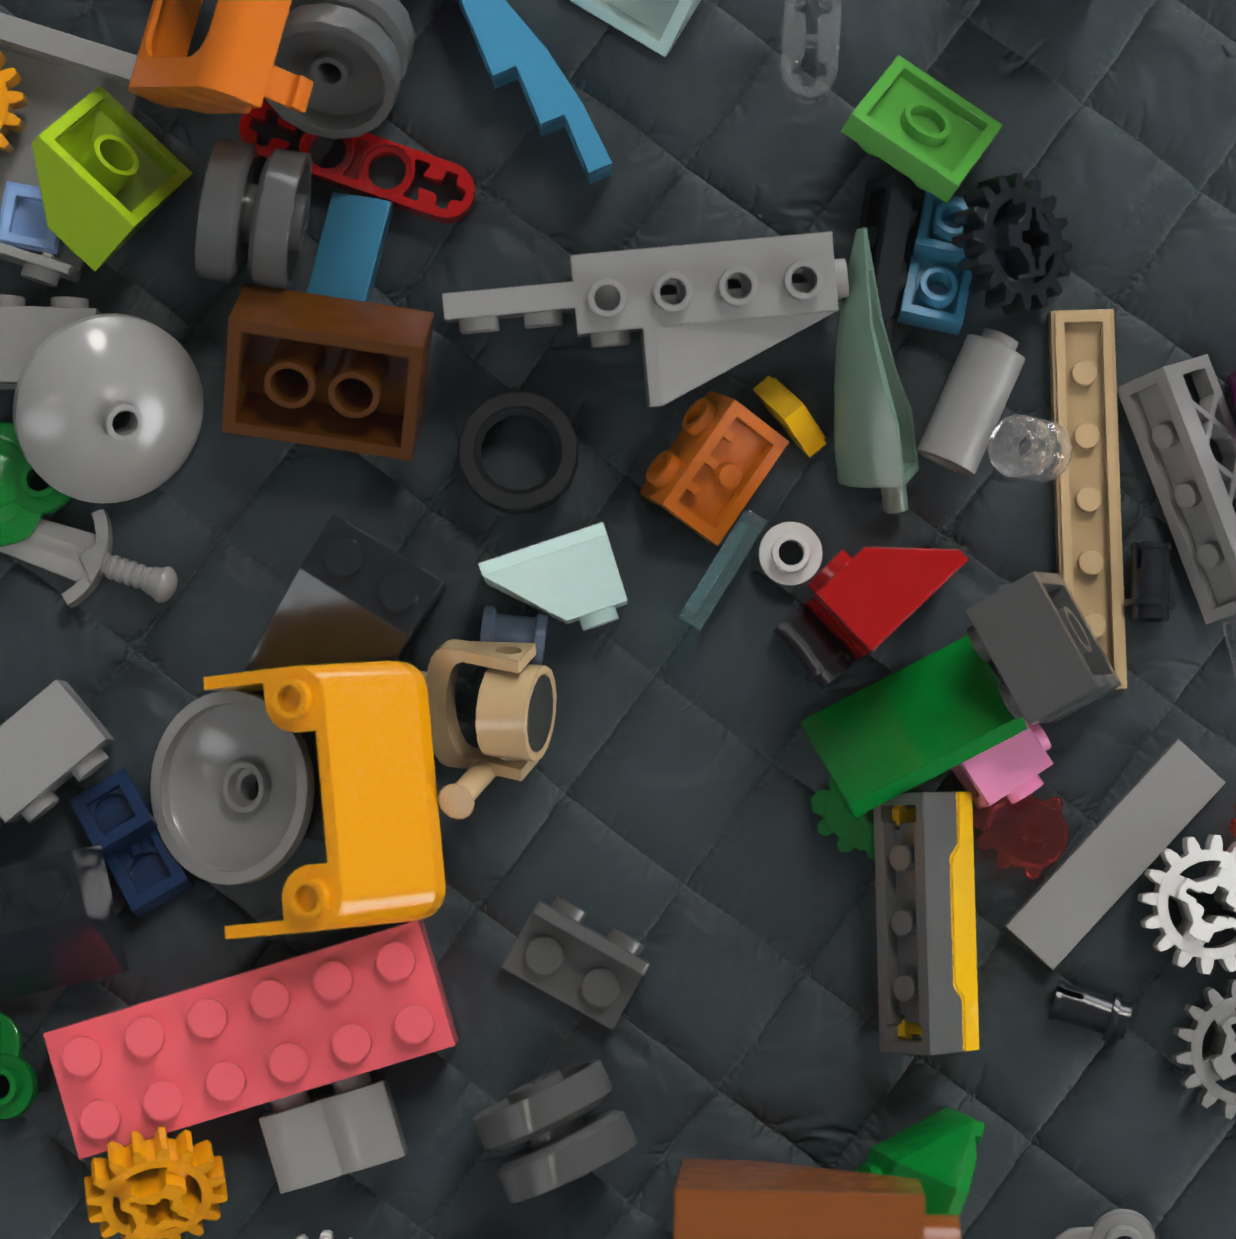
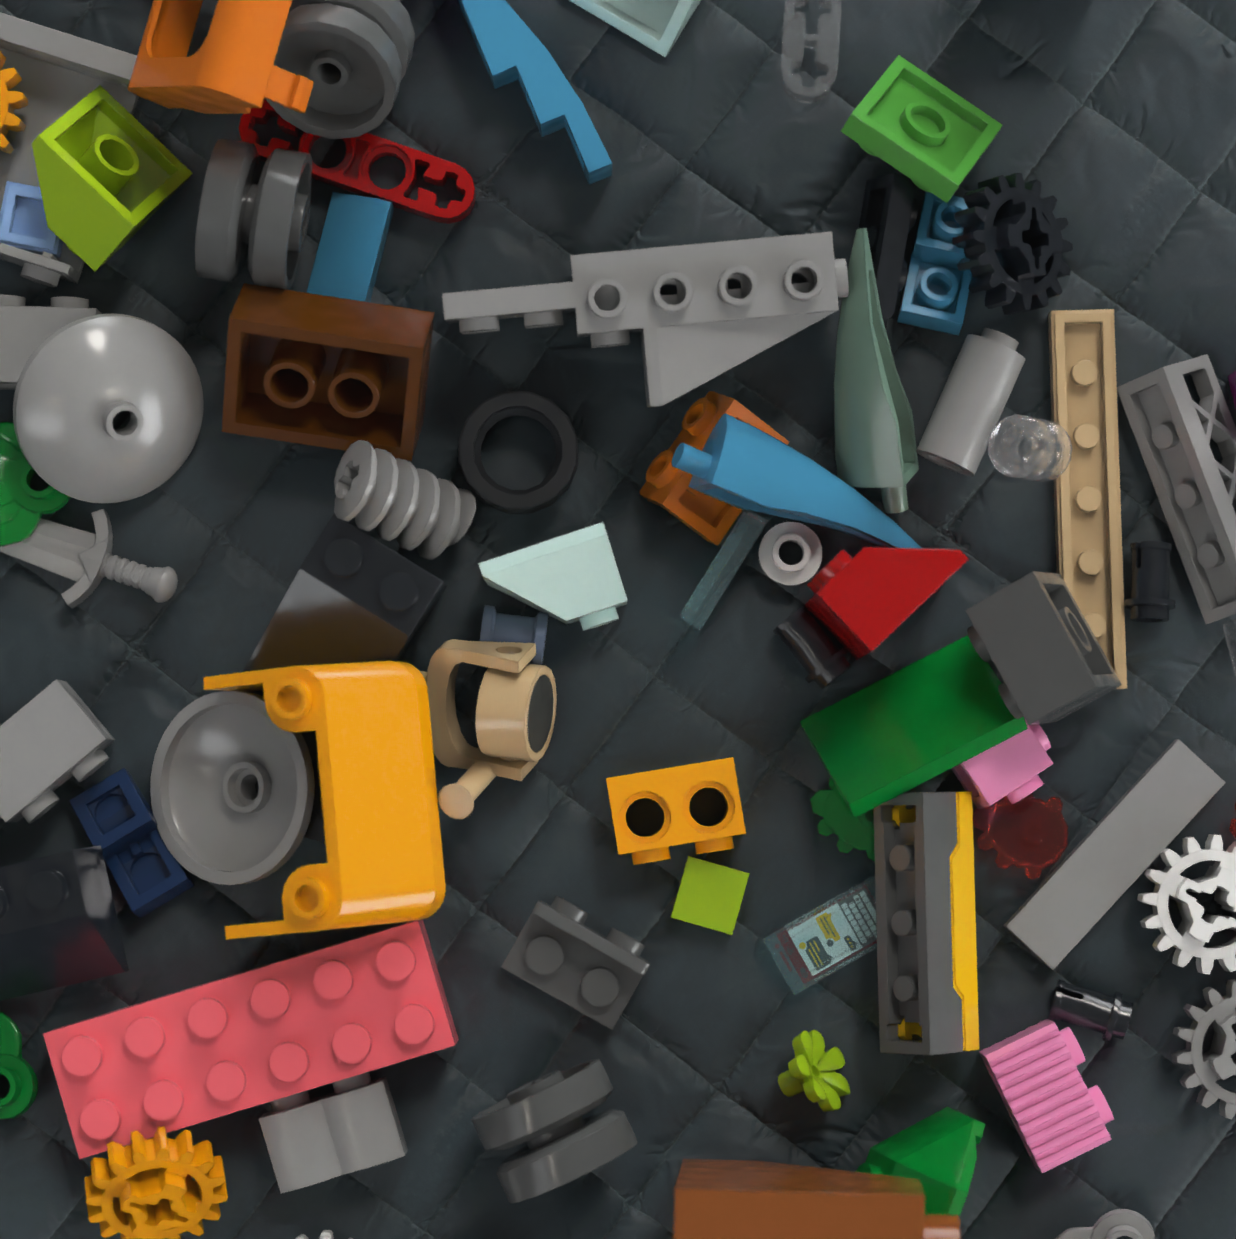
yellow tile [752,376,826,458] -> none
none -> light grey piece [334,440,476,560]
none -> light orange brick [606,757,746,865]
none -> lime tile [670,856,750,935]
none -> dark azure piece [672,413,922,549]
none -> clear light blue tile [762,876,877,995]
none -> lime plant [778,1029,851,1112]
none -> bright pink brick [979,1019,1114,1173]

